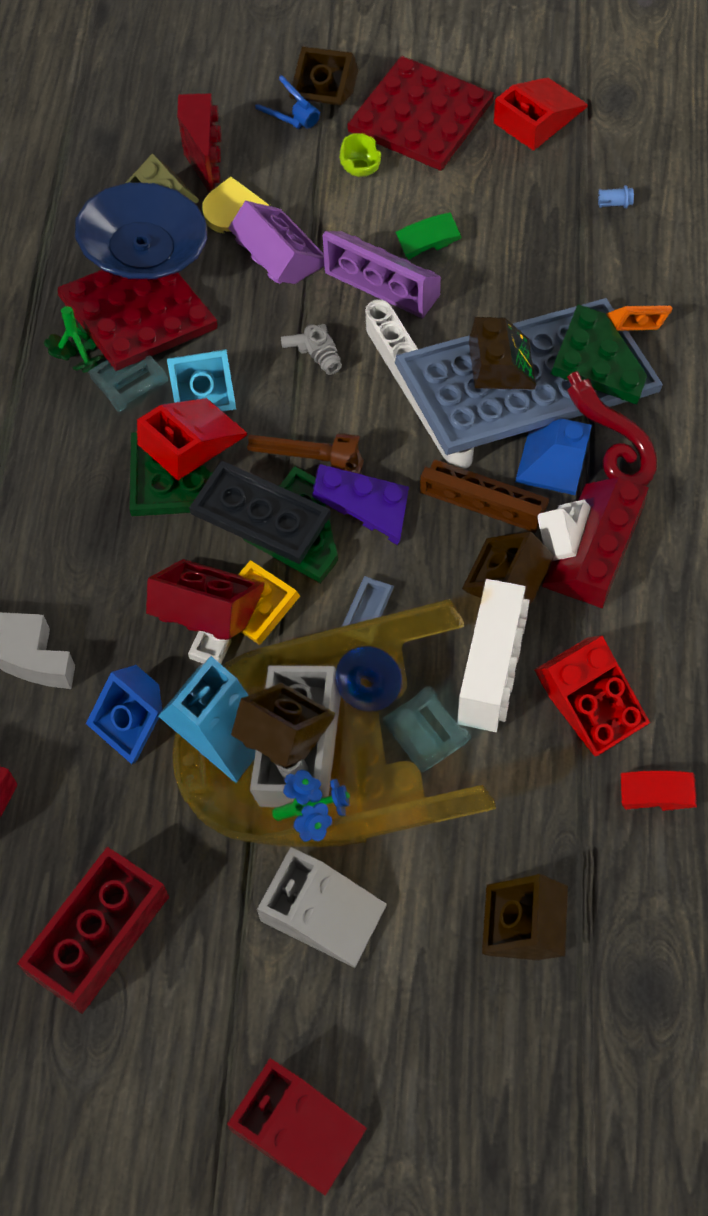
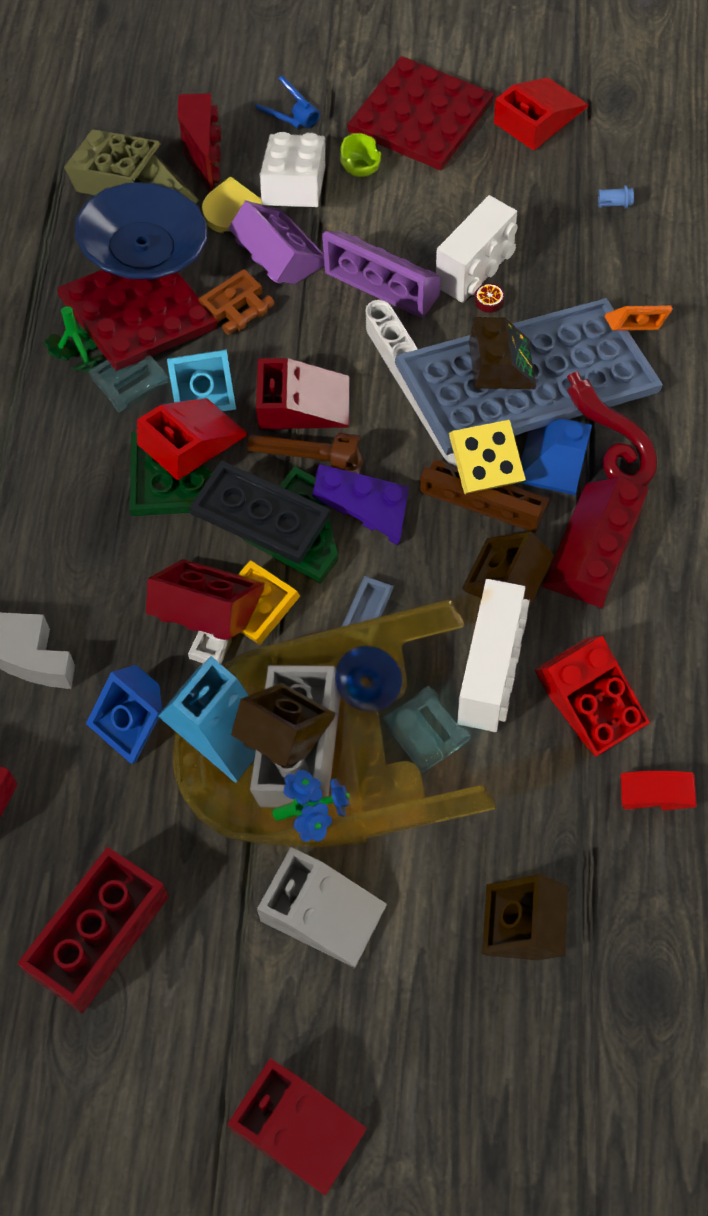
light grey piece [281,324,342,375] -> none
dark brown slope [289,46,359,105] -> none
green slope [396,212,462,260] -> none
white slope [538,499,591,561] -> none
dark green plate [551,304,648,405] -> none
none -> olive slope [64,129,160,195]
none -> dark orange plate [199,269,275,335]
none -> dark red slope [256,358,349,429]
none -> white brick [260,132,325,207]
none -> white brick [436,195,518,303]
none -> light yellow tile [449,420,525,494]
none -> dark red tile [475,283,504,313]

